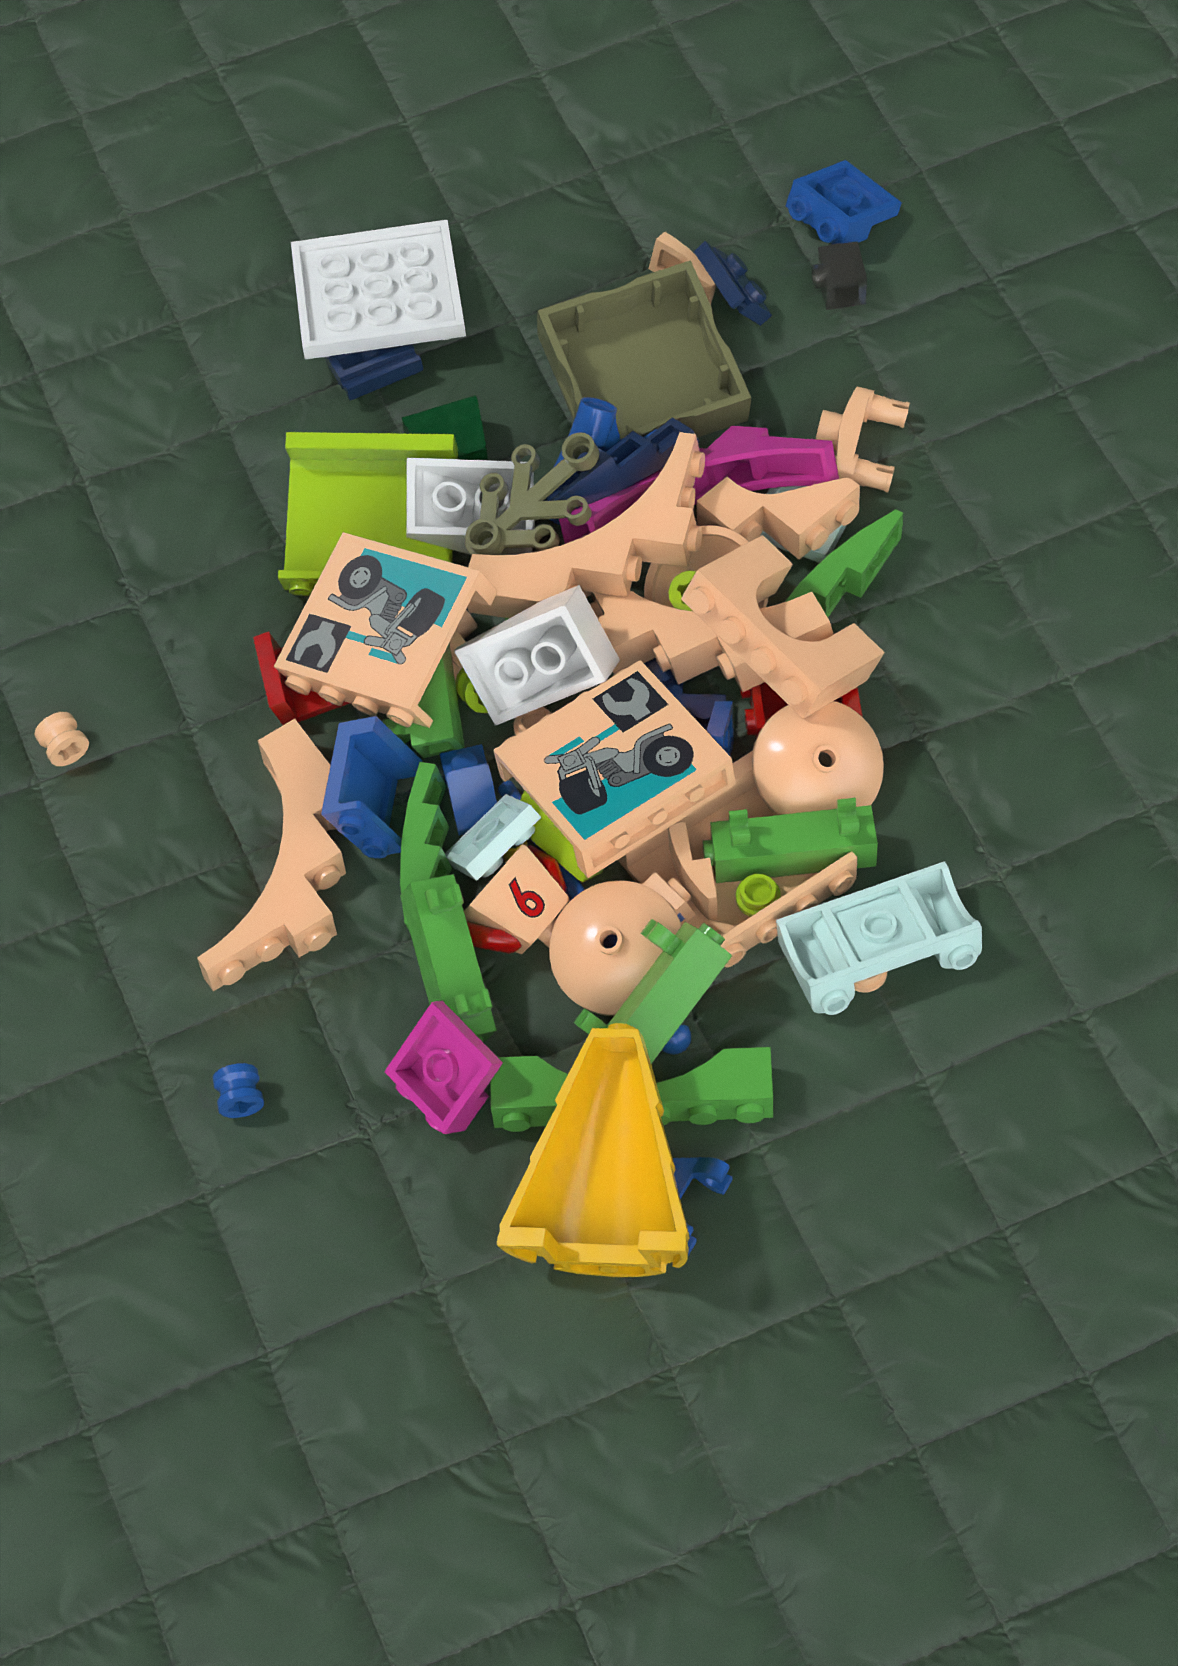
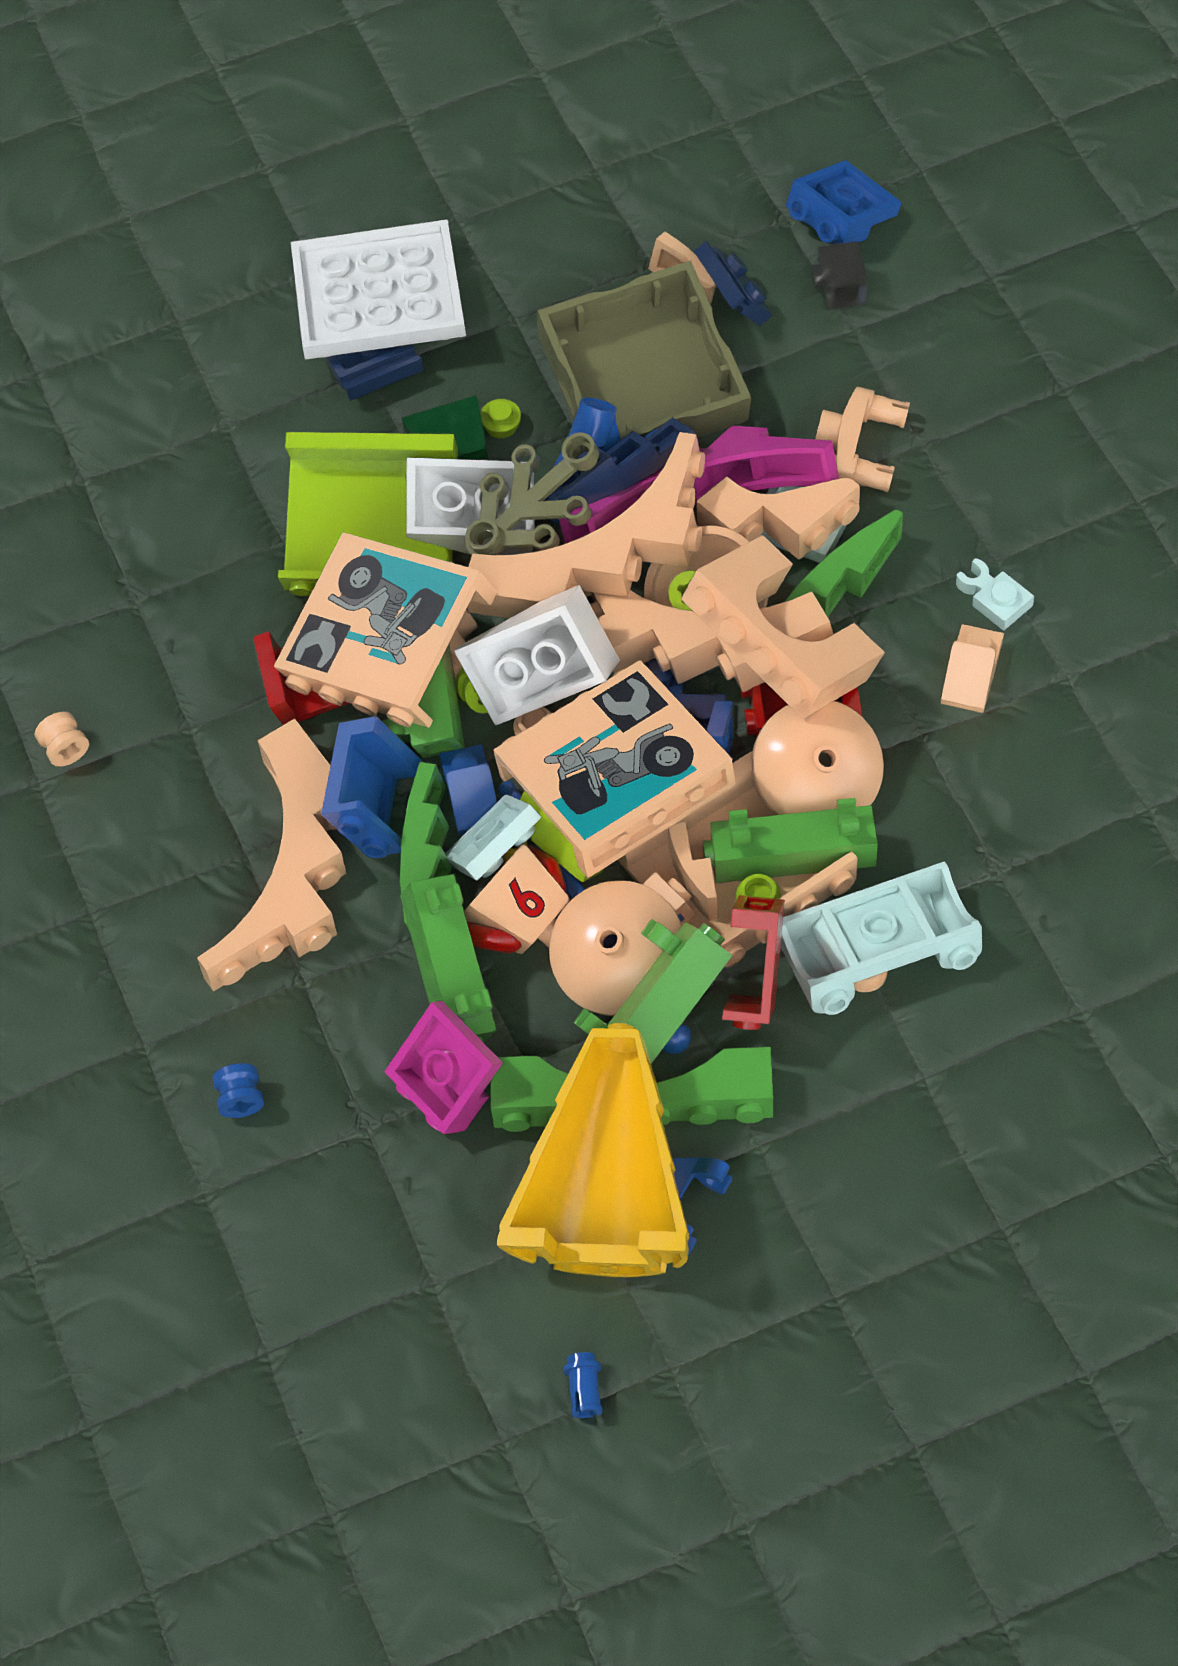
none -> lime plate [480,399,521,438]
none -> blue pin [563,1352,603,1418]
none -> panel [722,895,785,1030]
none -> light nougat slope [941,624,1004,713]
none -> light aqua plate [956,558,1034,631]

